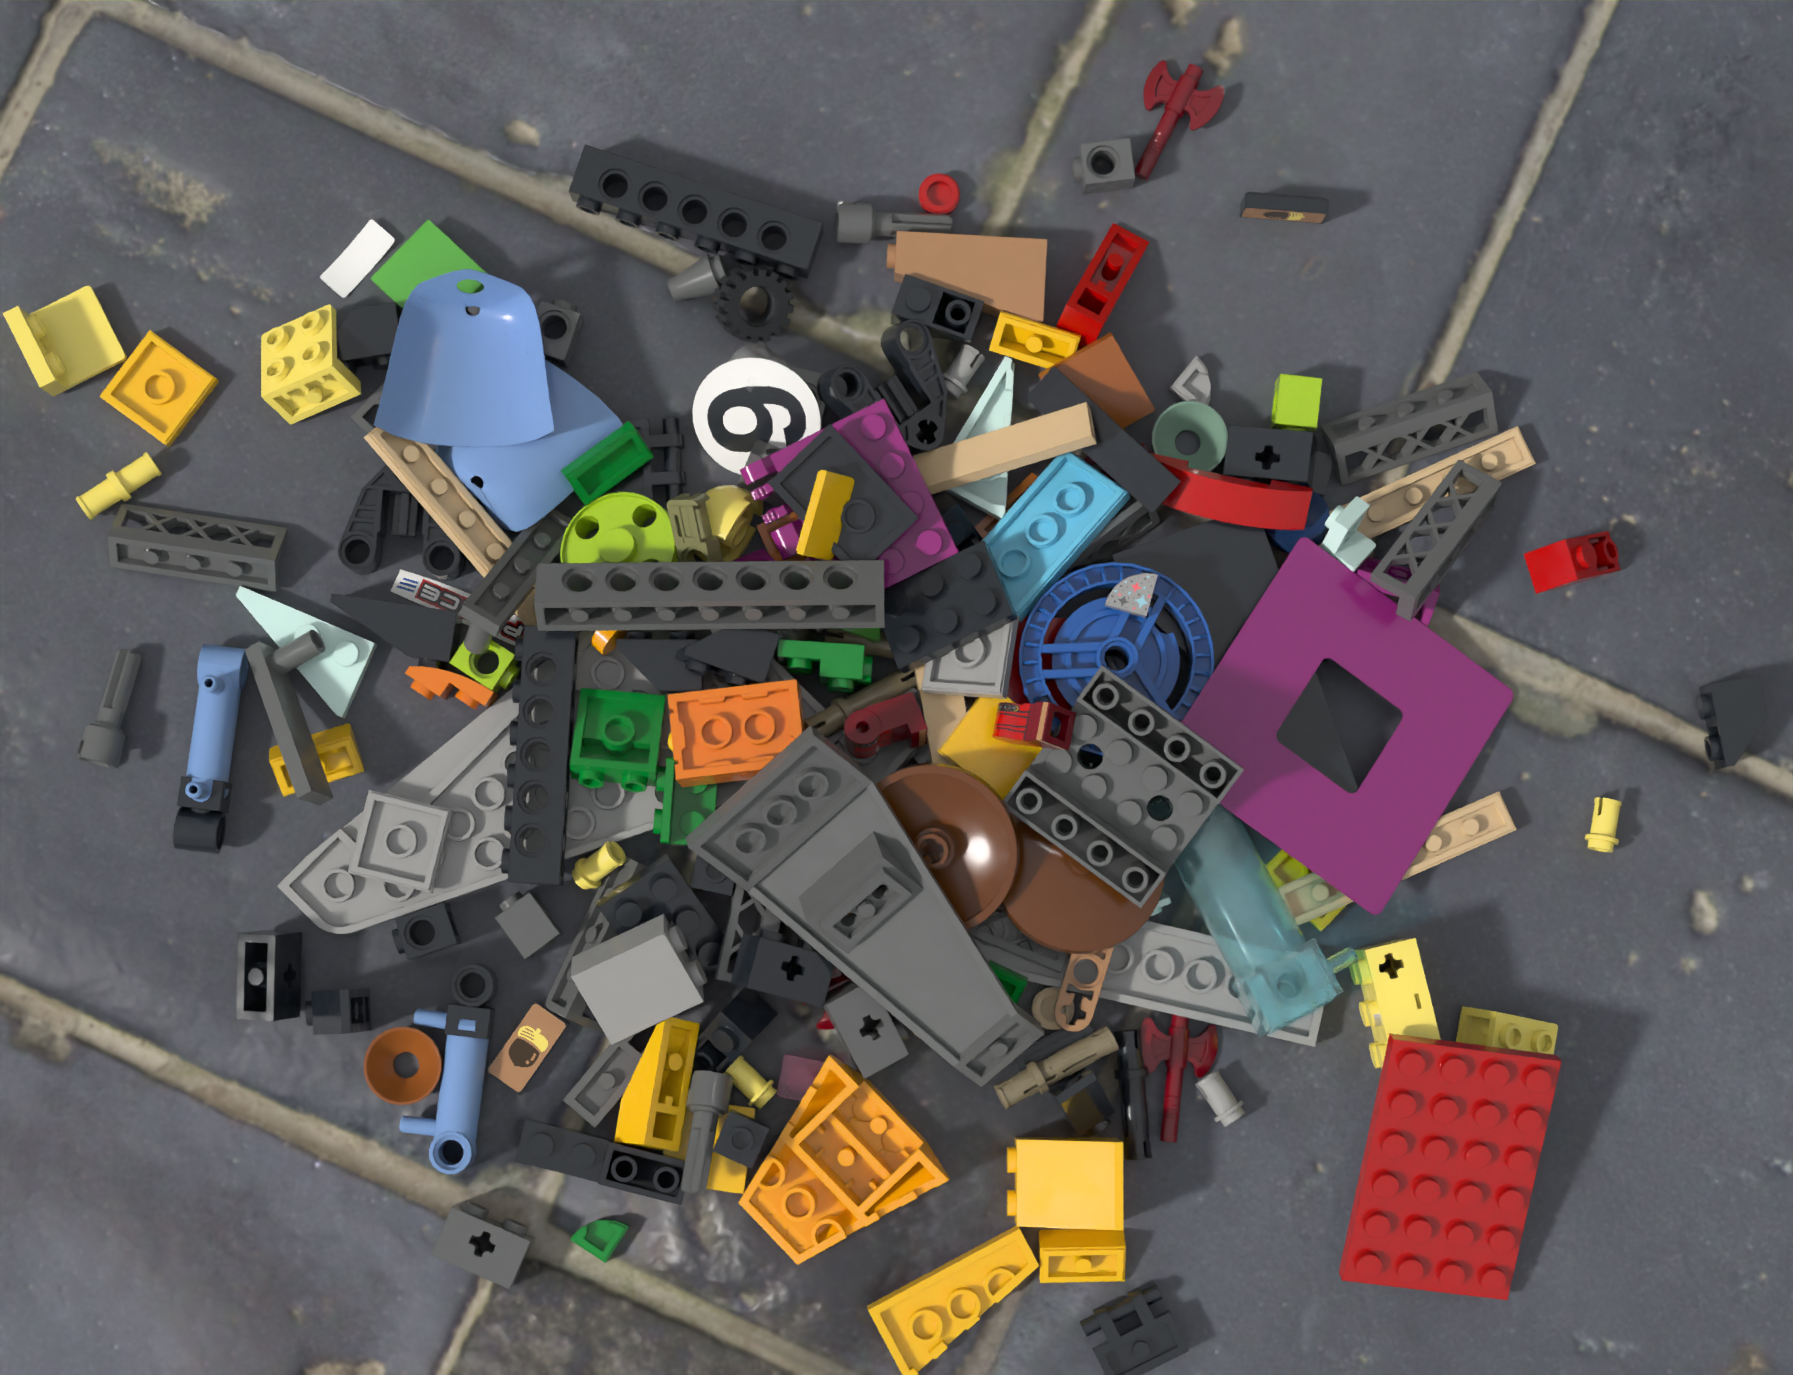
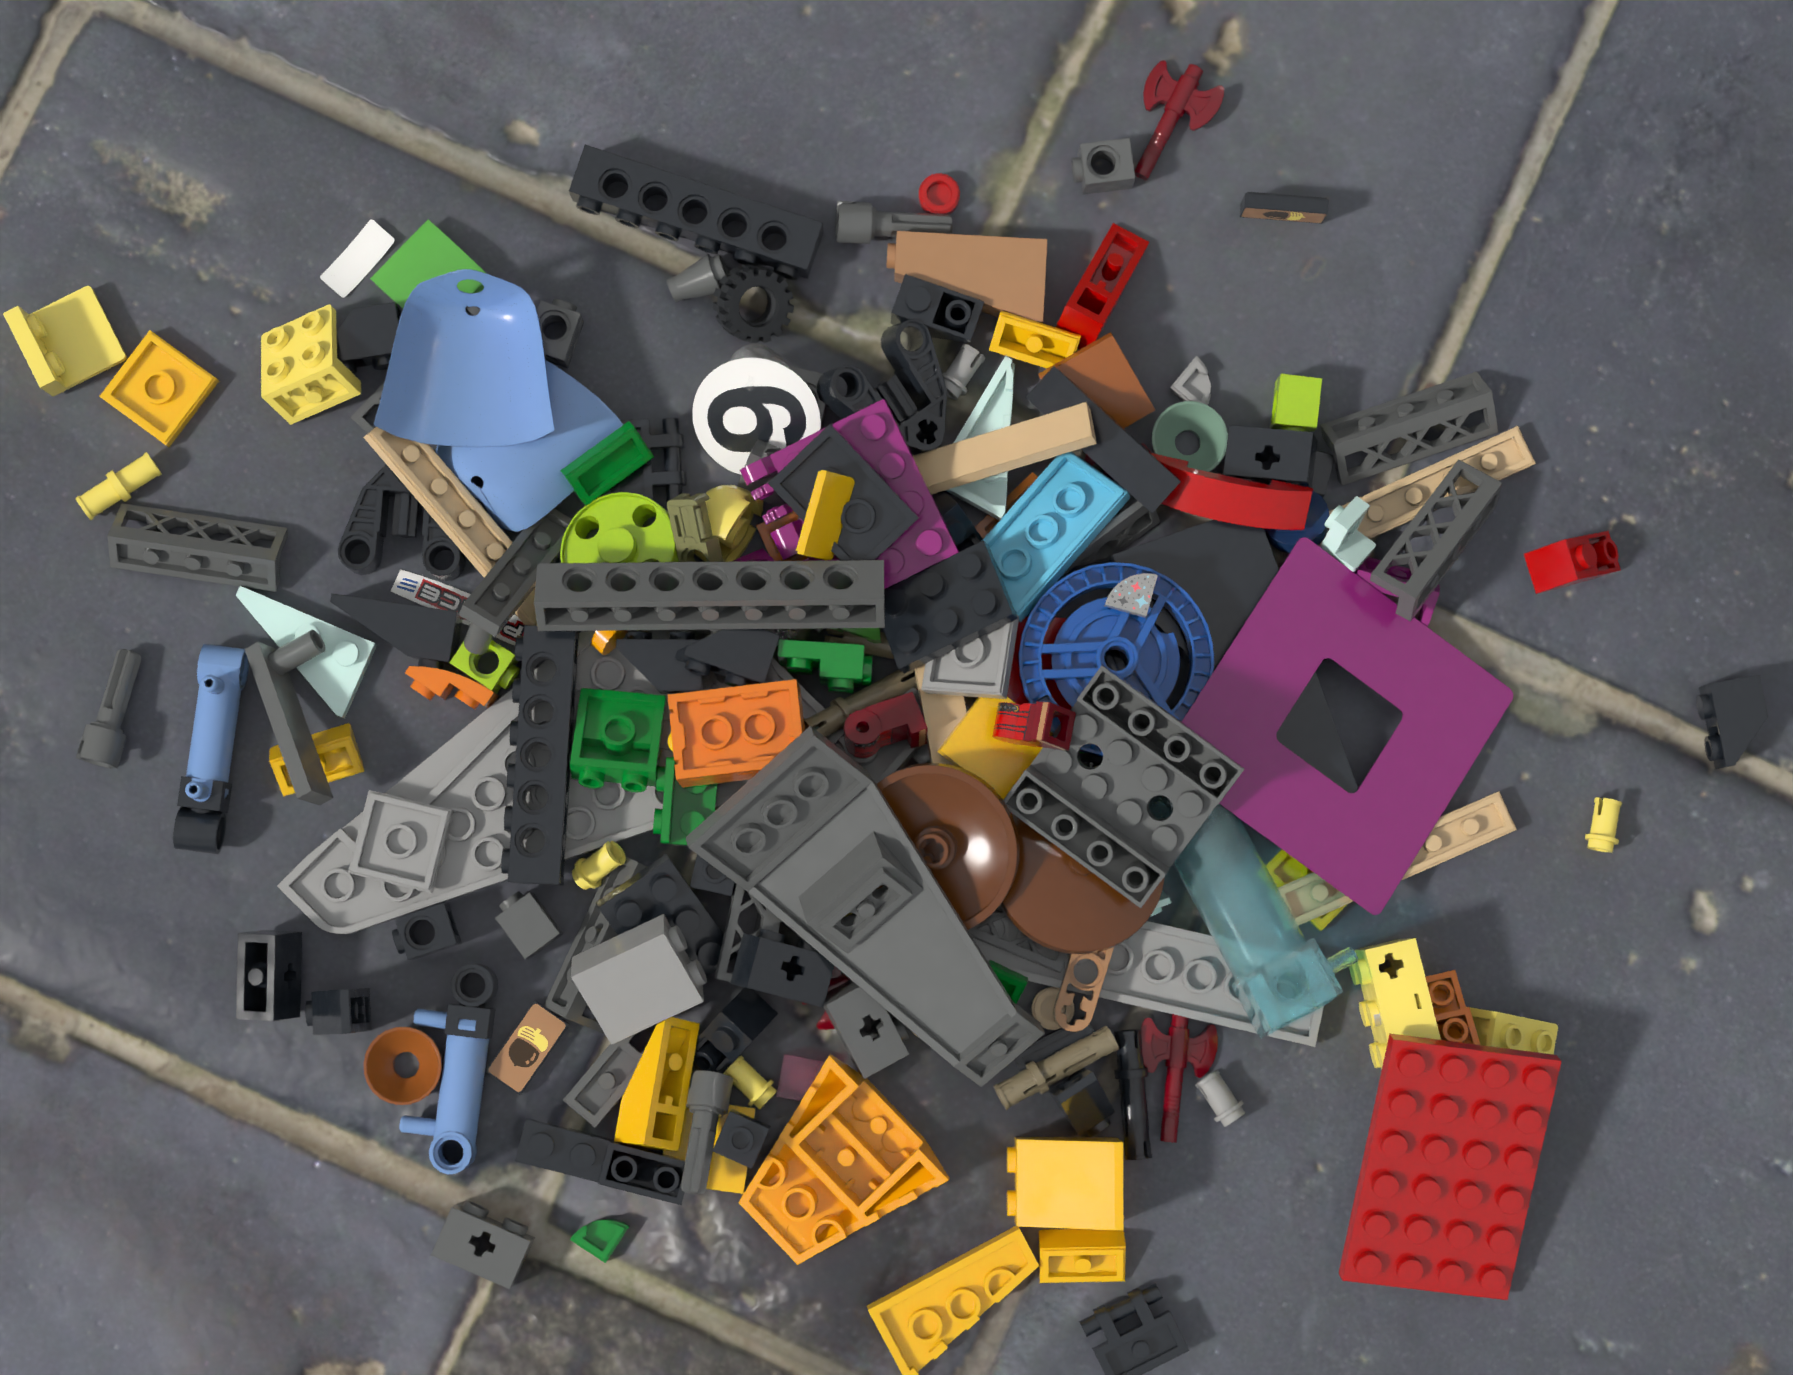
none -> orange slope [1425,970,1480,1045]

